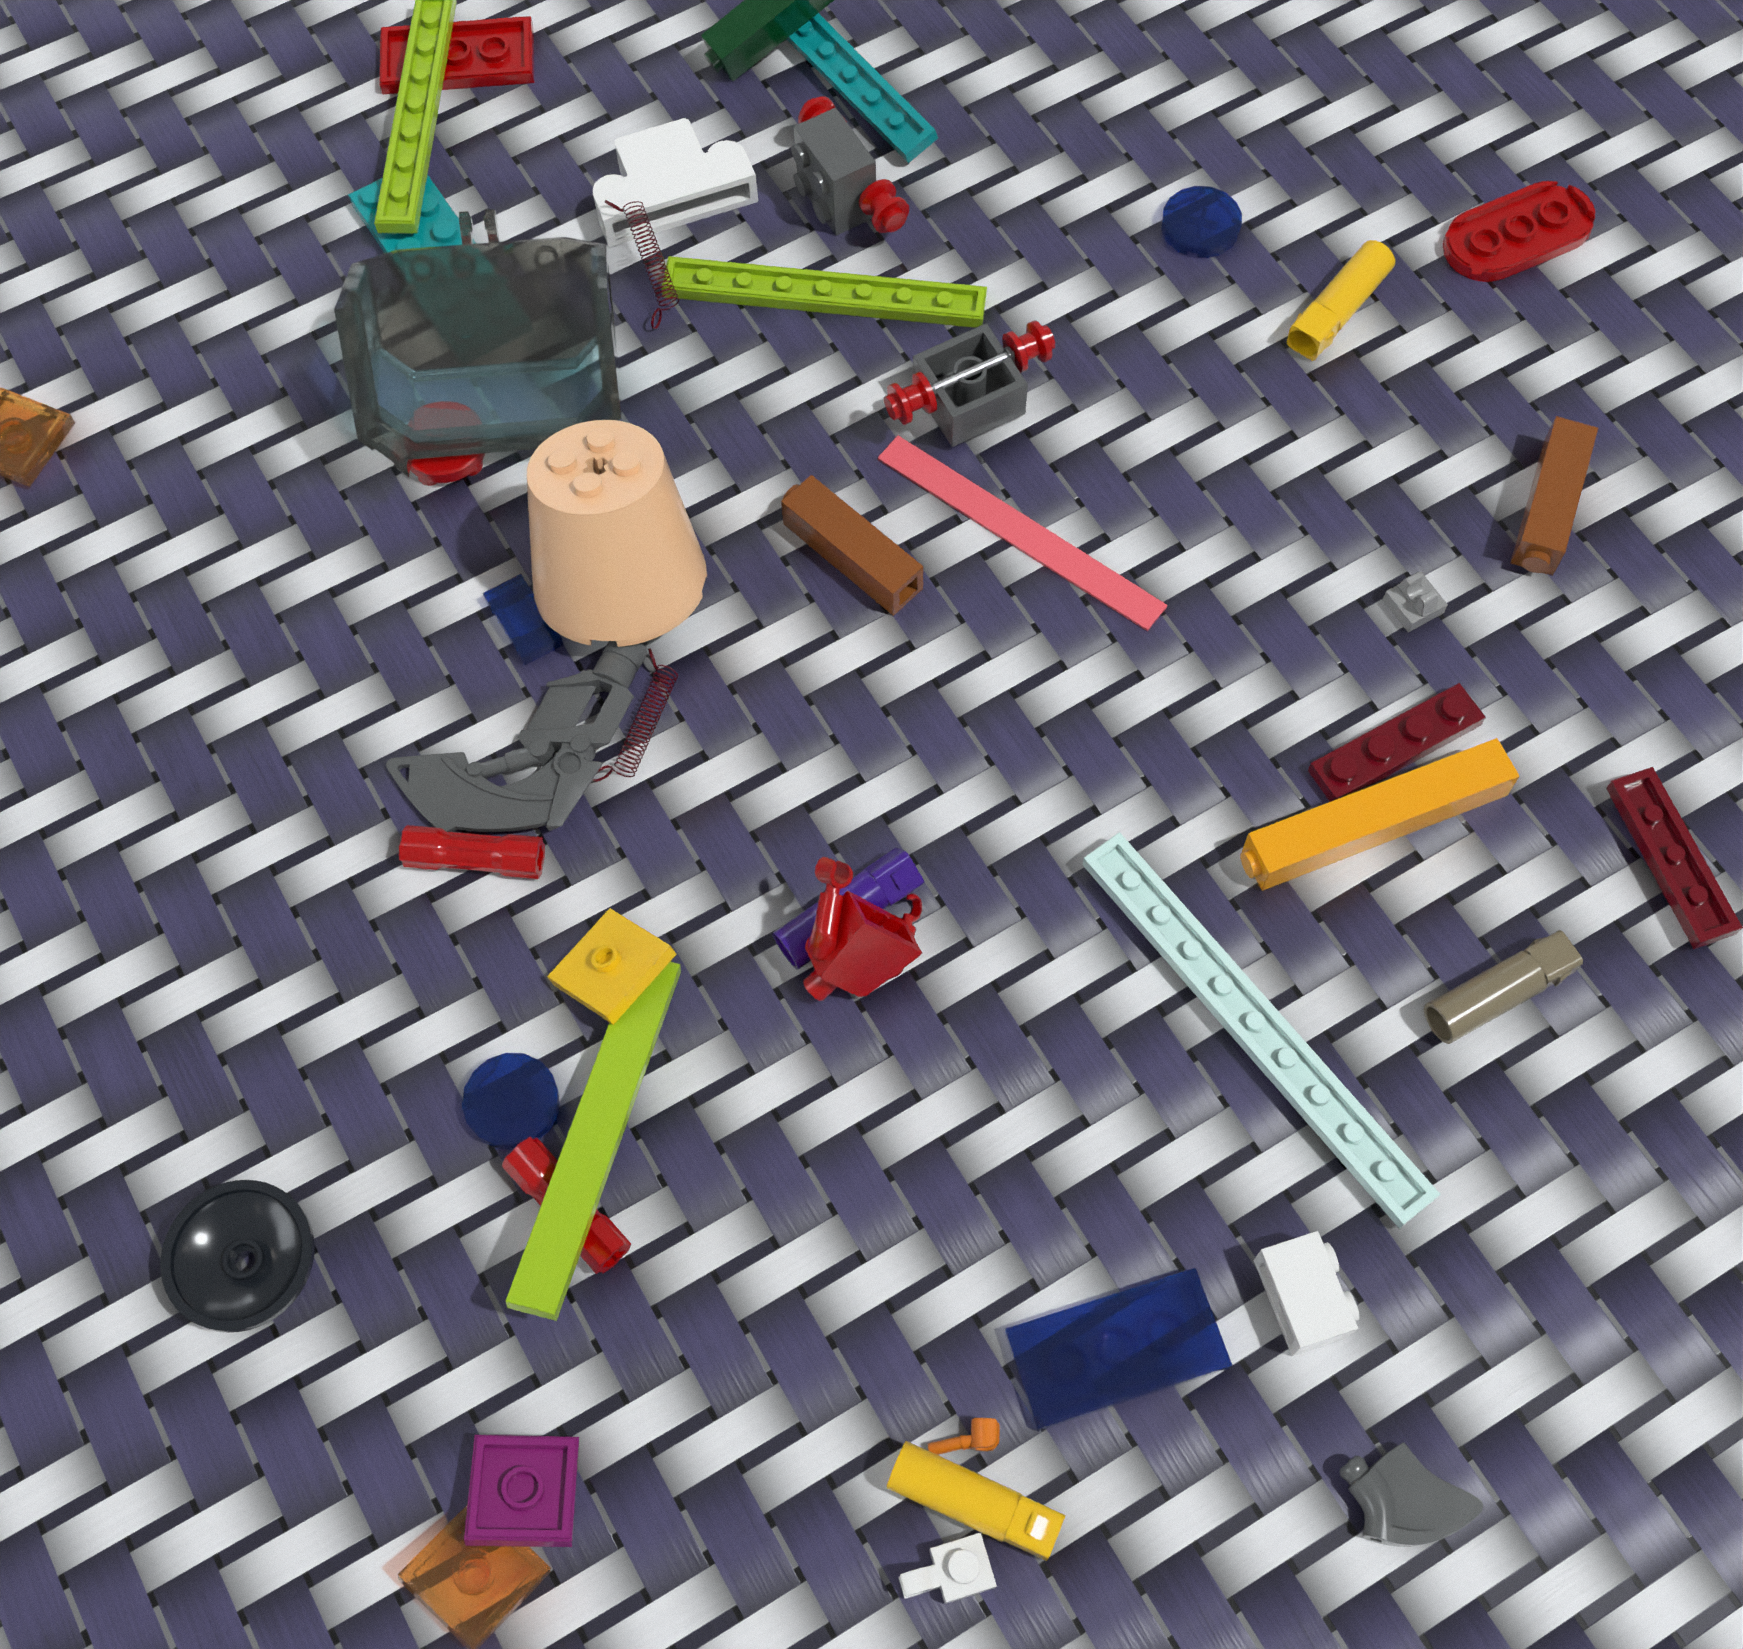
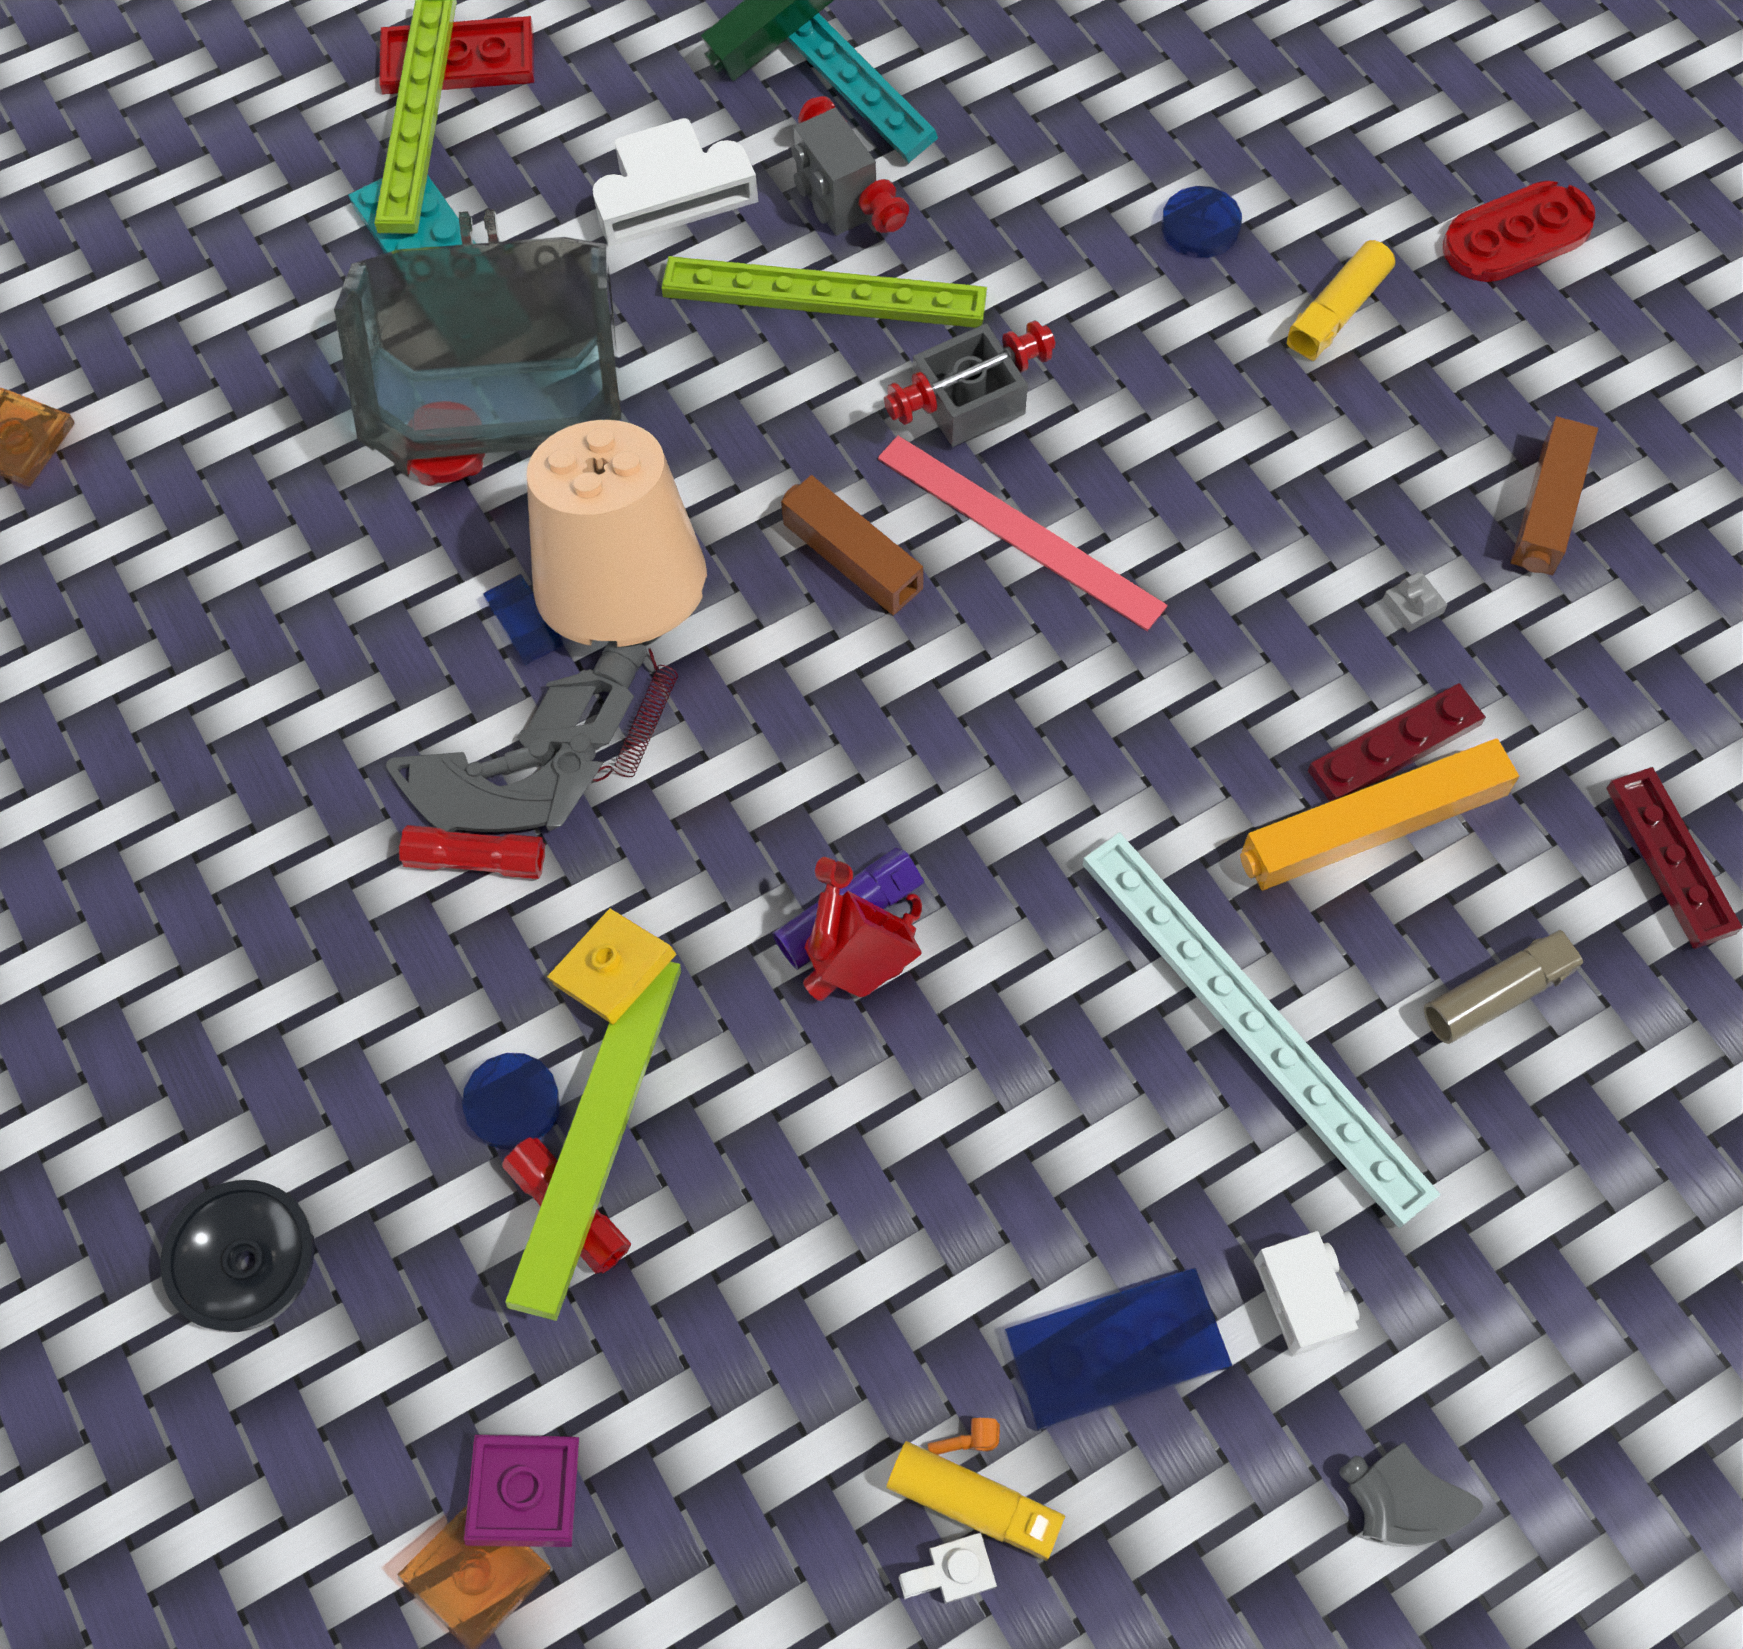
dark red piece [604,200,679,329] -> none

